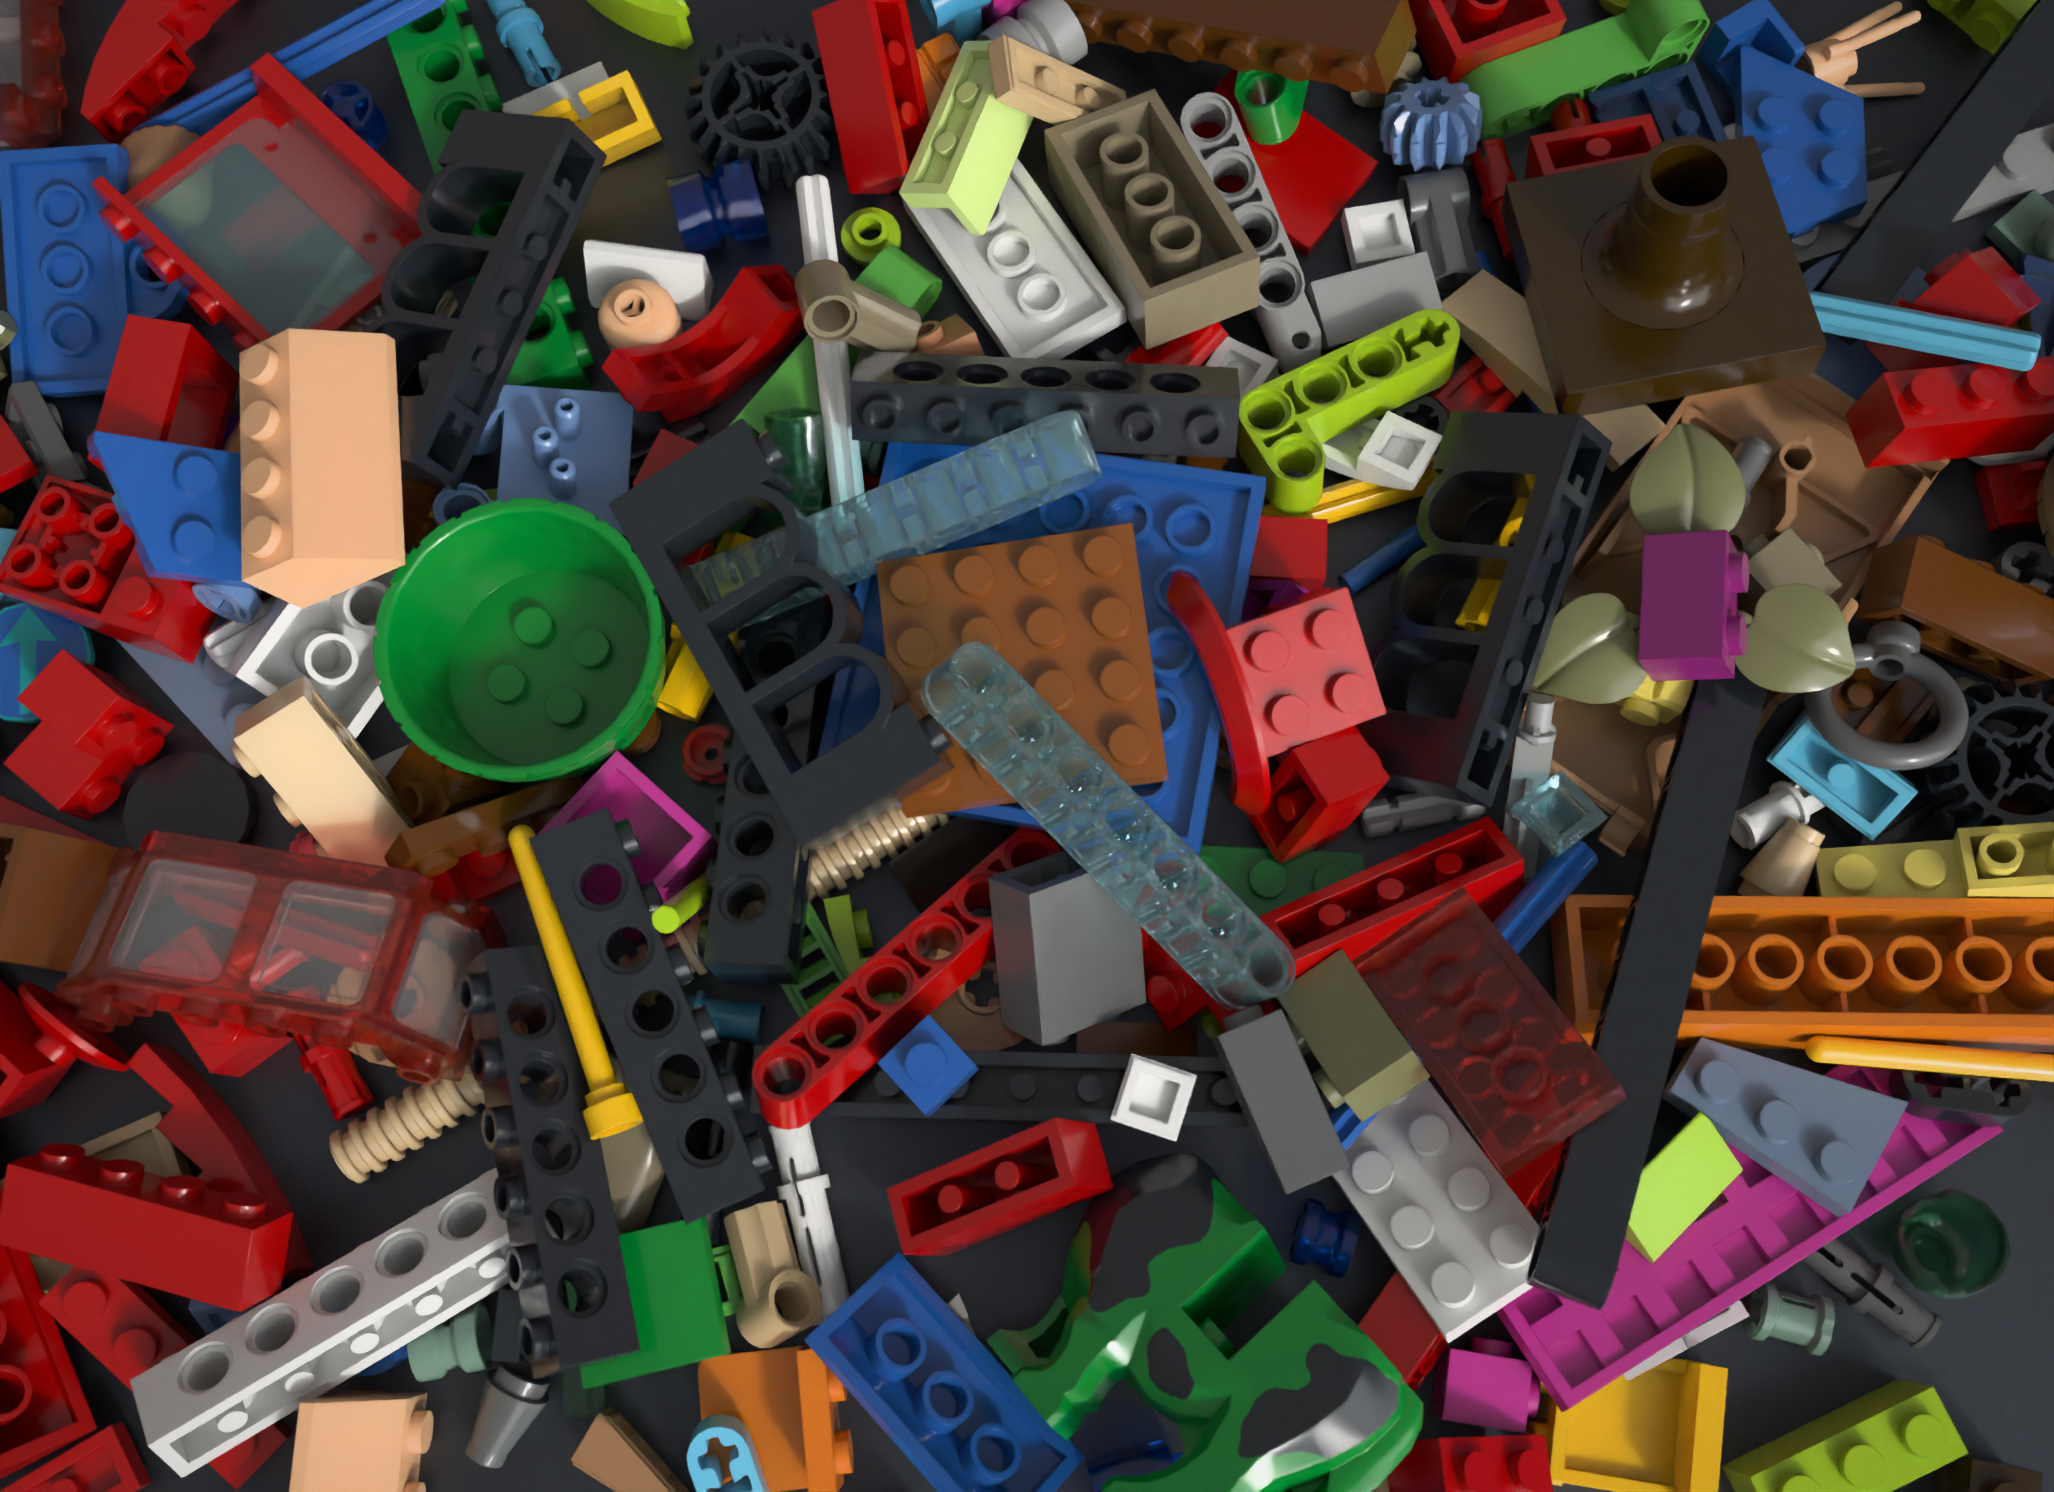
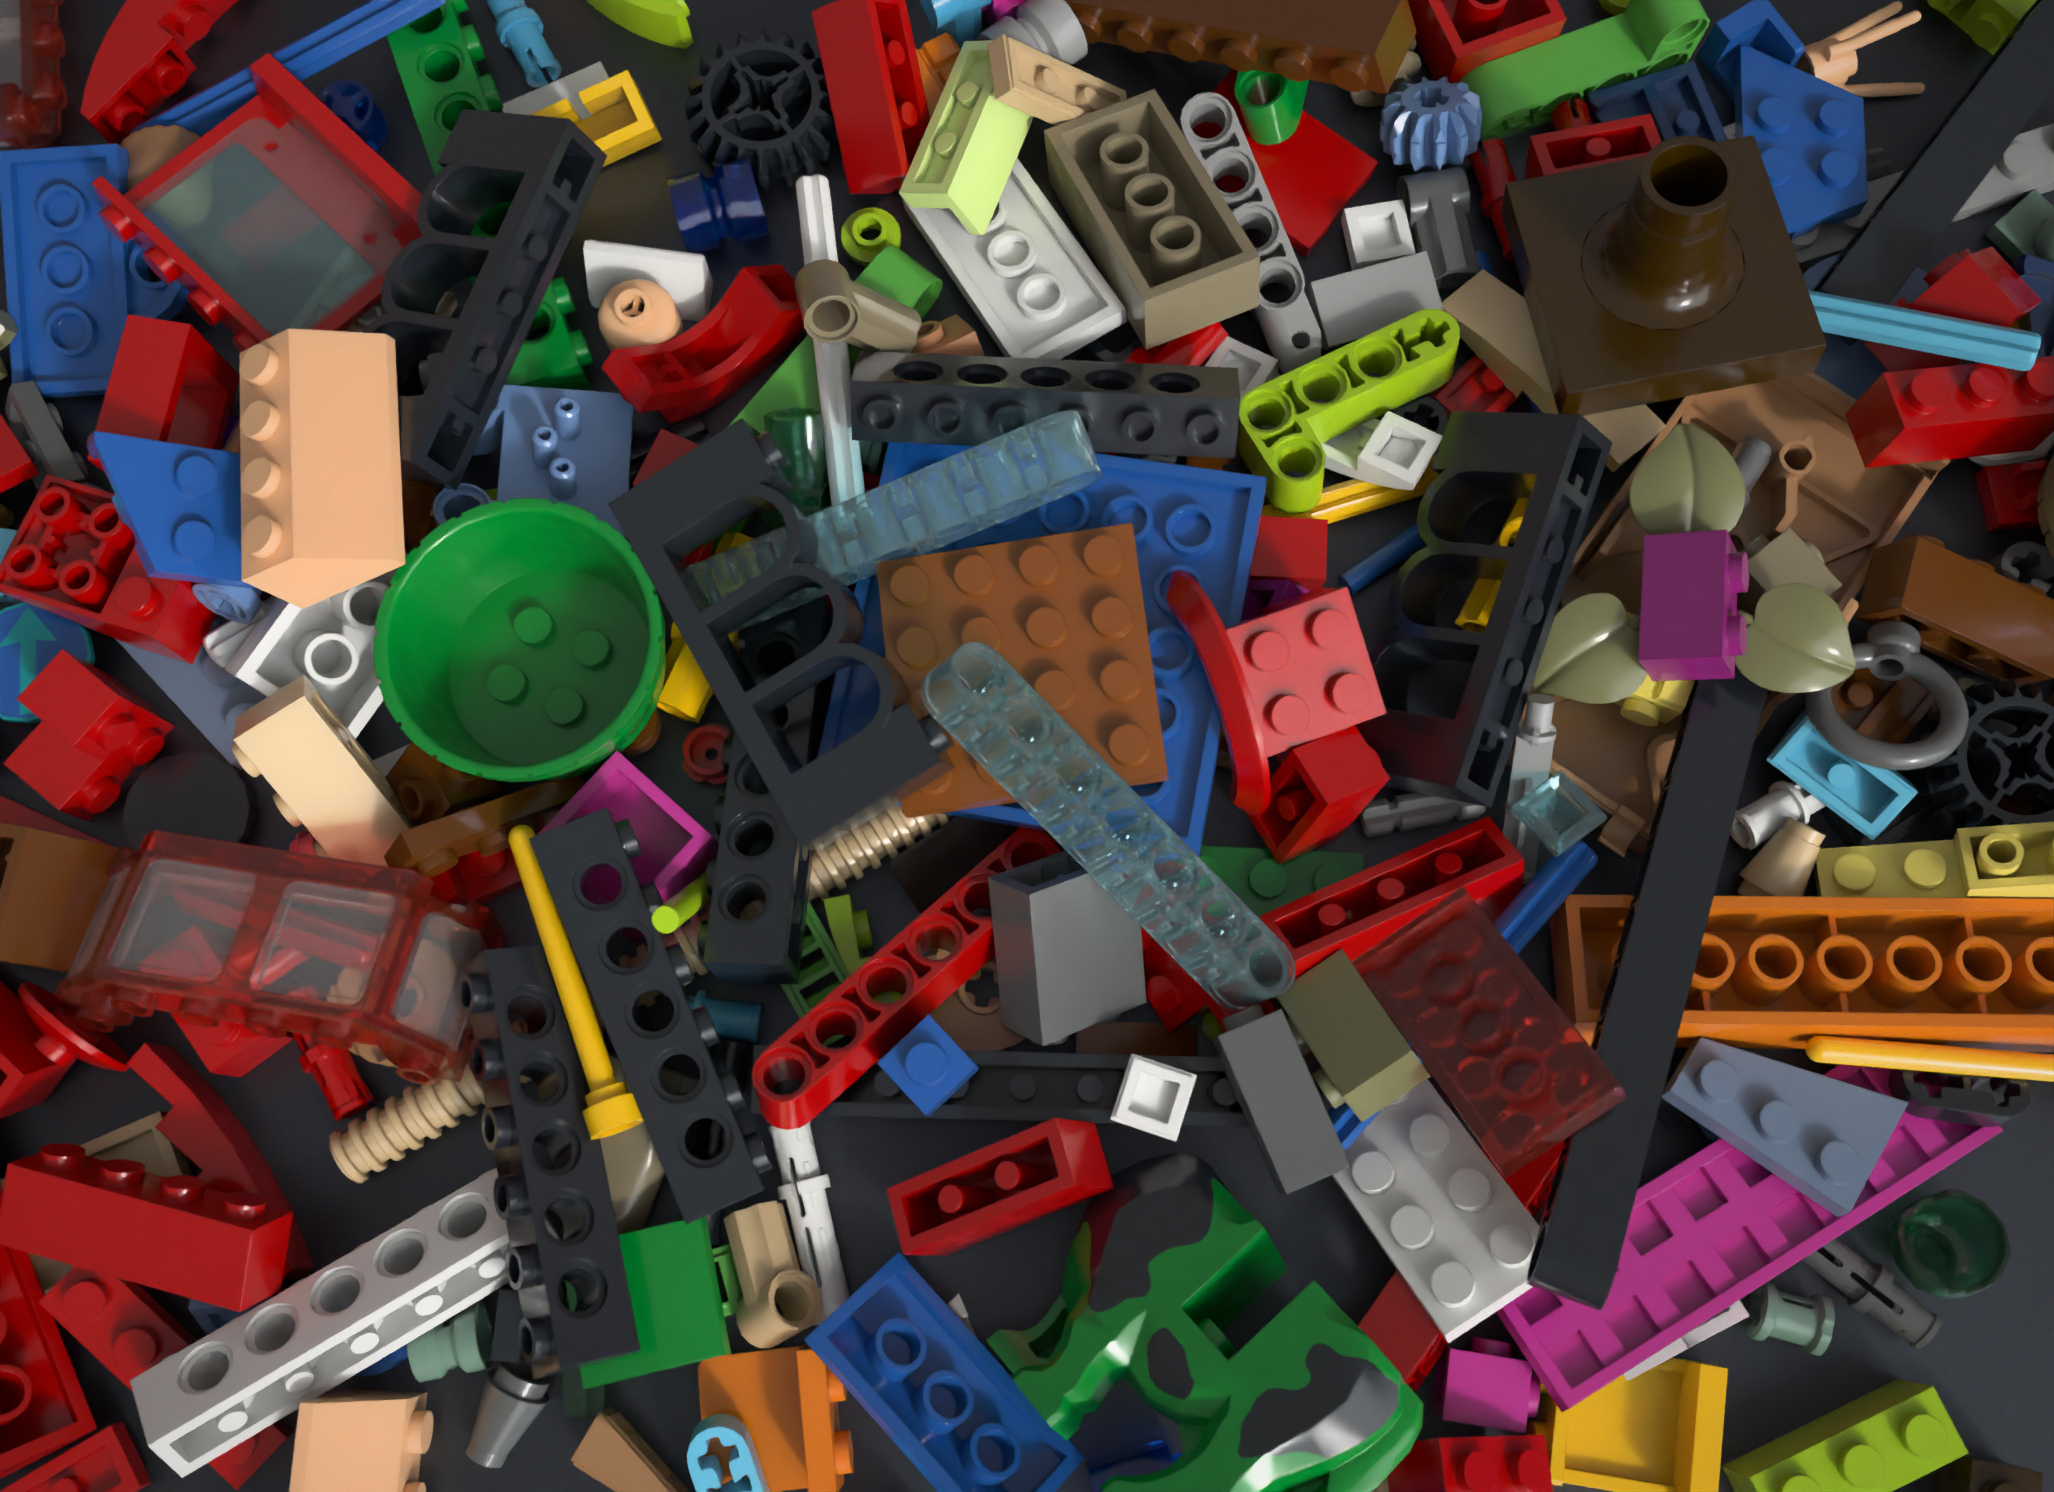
clear blue wheel [1289,1197,1361,1279] -> none
lime slope [1625,1111,1743,1264] -> none

